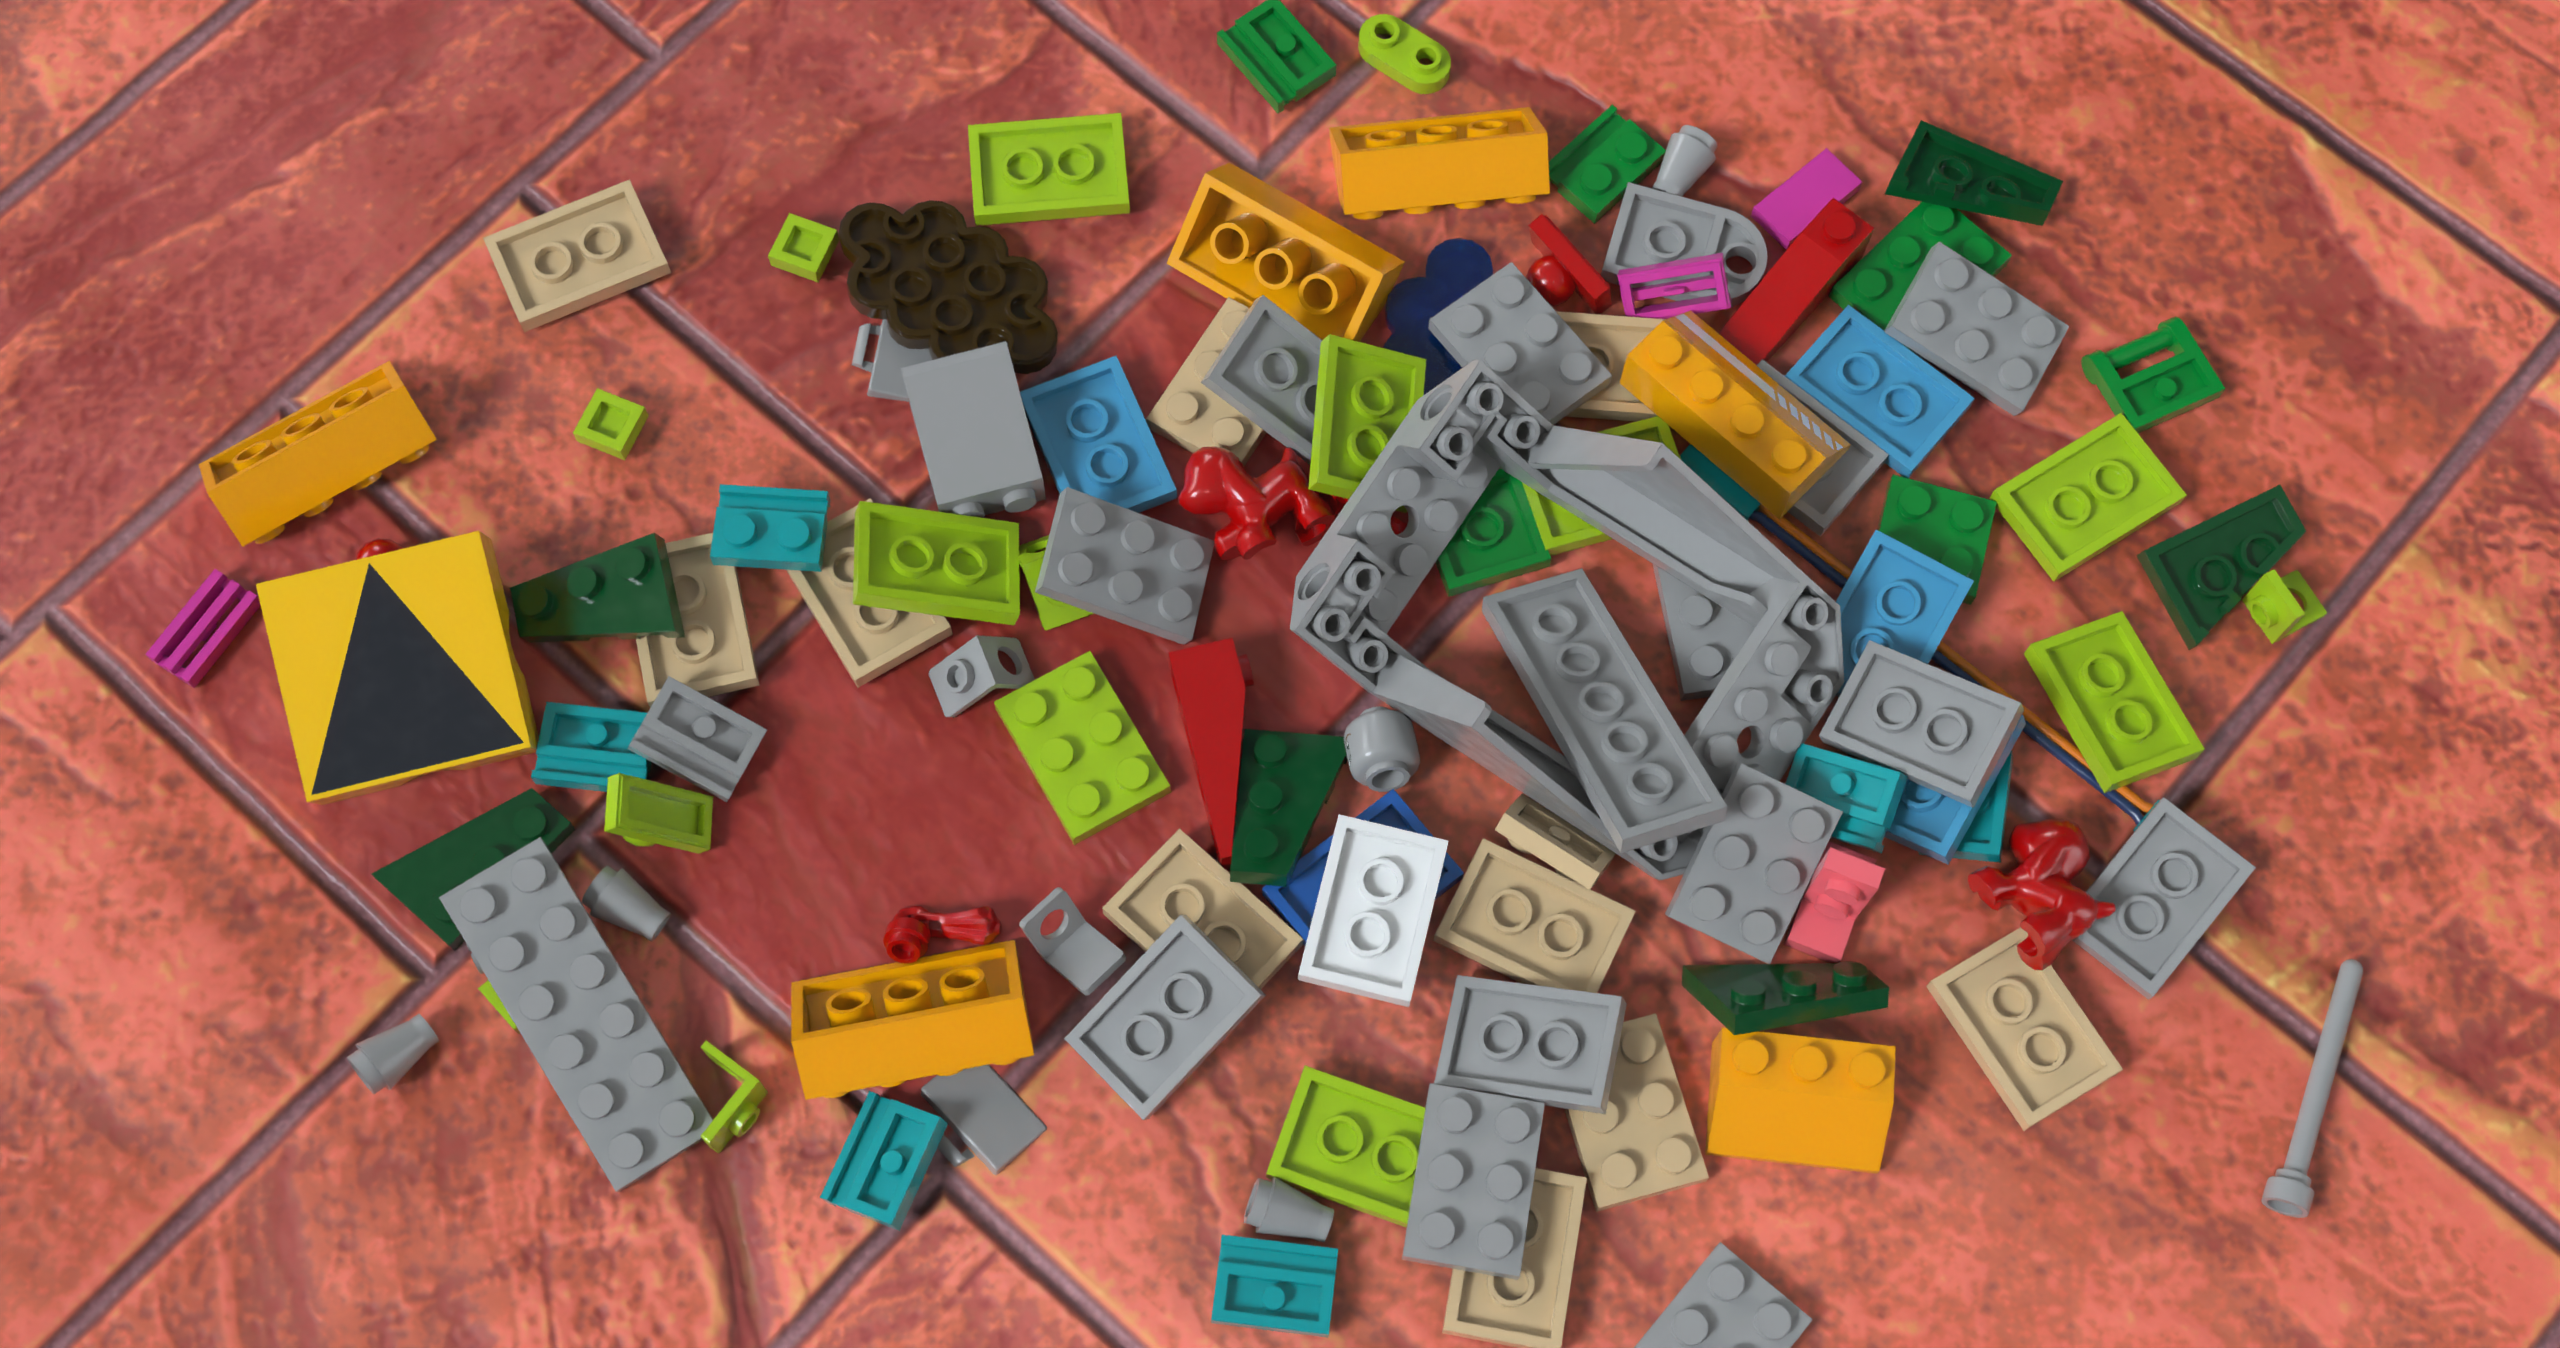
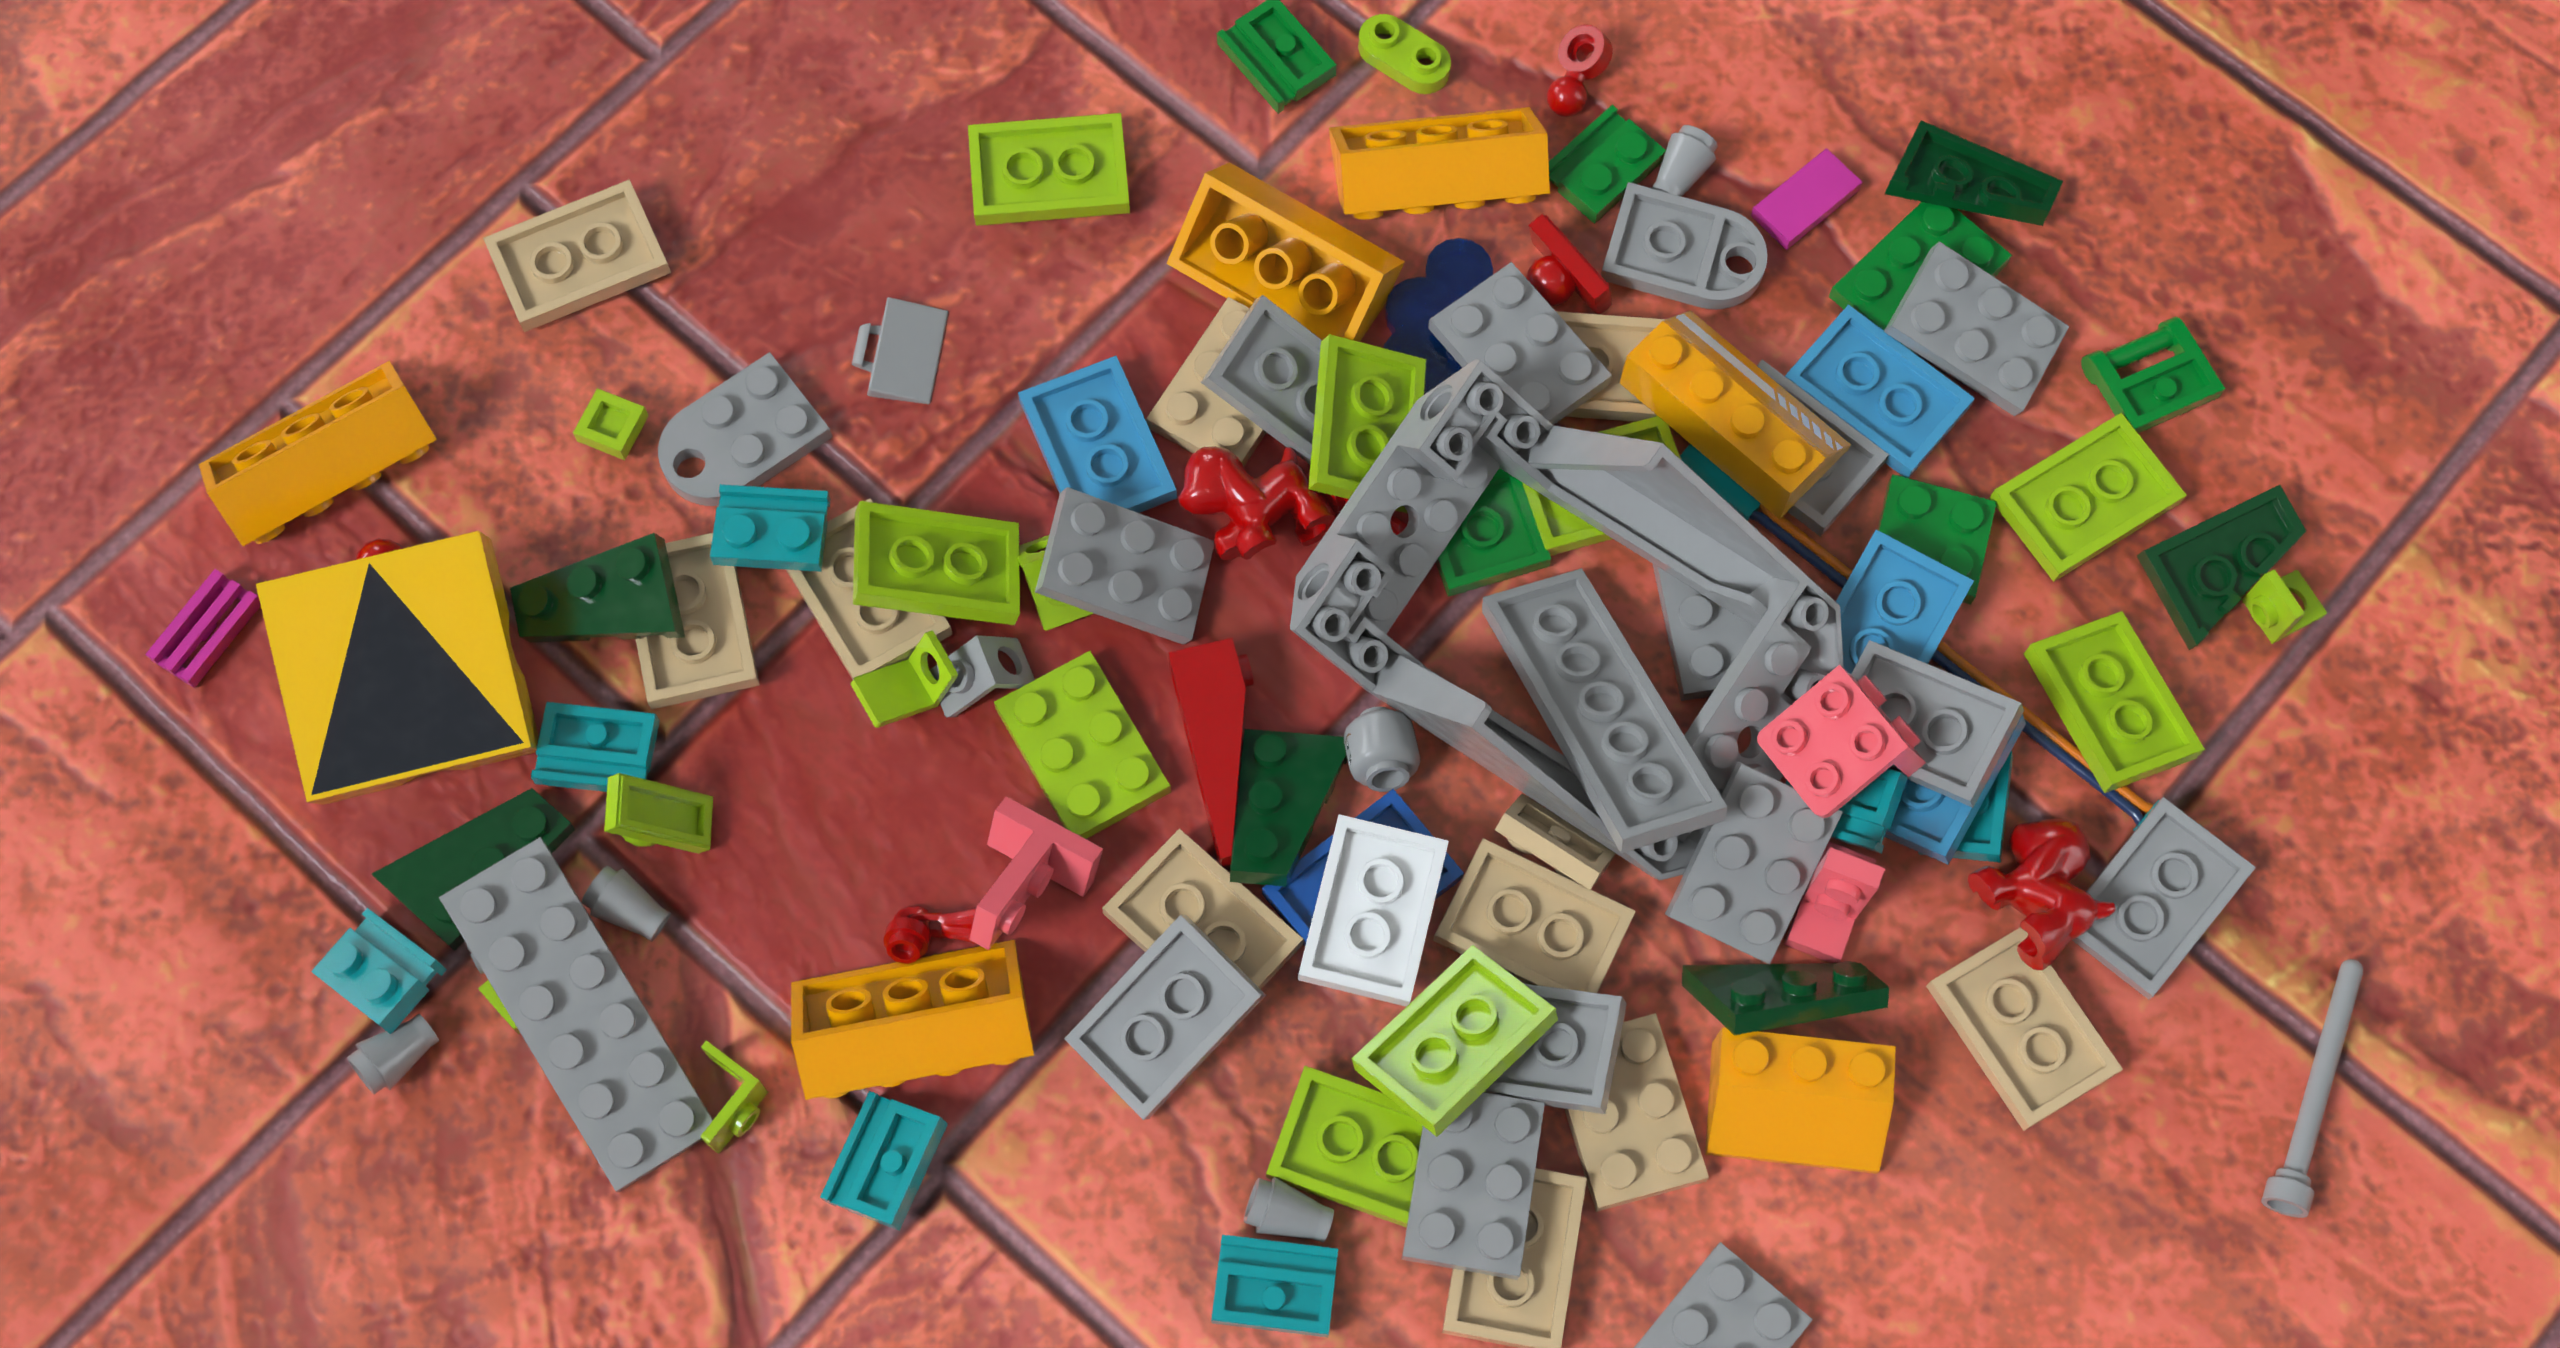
light grey plate [627,676,767,802] -> none
lime plate [768,213,840,283] -> none
dark brown plate [839,200,1058,374] -> none
light grey slope [901,341,1046,518] -> none
light grey piece [921,1064,1047,1175] -> none
light grey bracket [1019,887,1126,995] -> none
dark pink tile [1617,253,1732,319] -> none
red slope [1718,197,1875,366] -> none
none -> teal plate [311,908,447,1034]
none -> light grey plate [658,352,832,506]
none -> lime bracket [851,630,958,728]
none -> coral bracket [969,796,1103,950]
none -> lime plate [1351,945,1558,1137]
none -> red plate [1547,24,1613,117]
none -> coral bracket [1757,664,1926,818]

